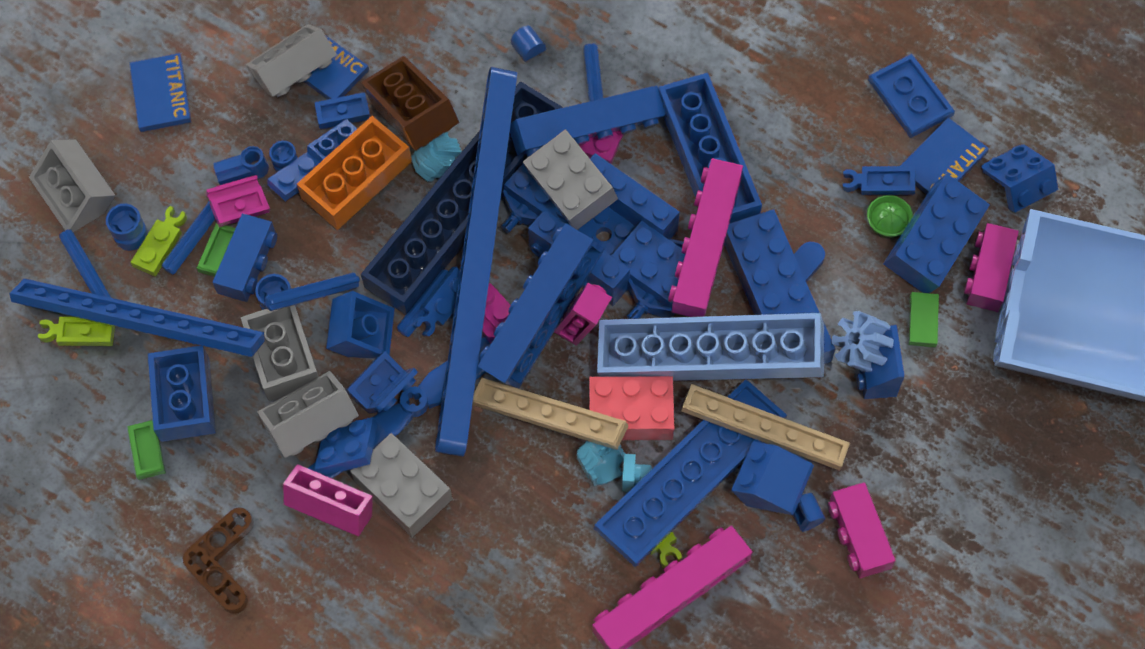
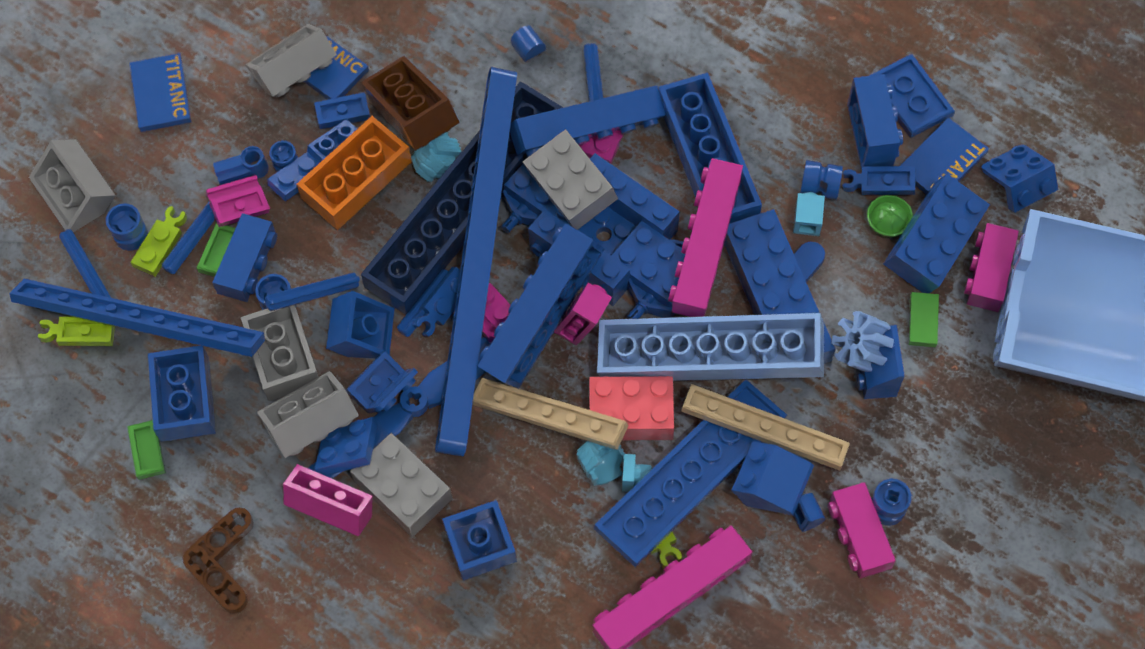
none -> blue brick [442,500,517,581]
none -> medium azure brick [793,192,825,236]
none -> blue wheel [800,160,843,200]
none -> blue brick [847,74,903,169]
none -> blue wheel [871,478,912,526]

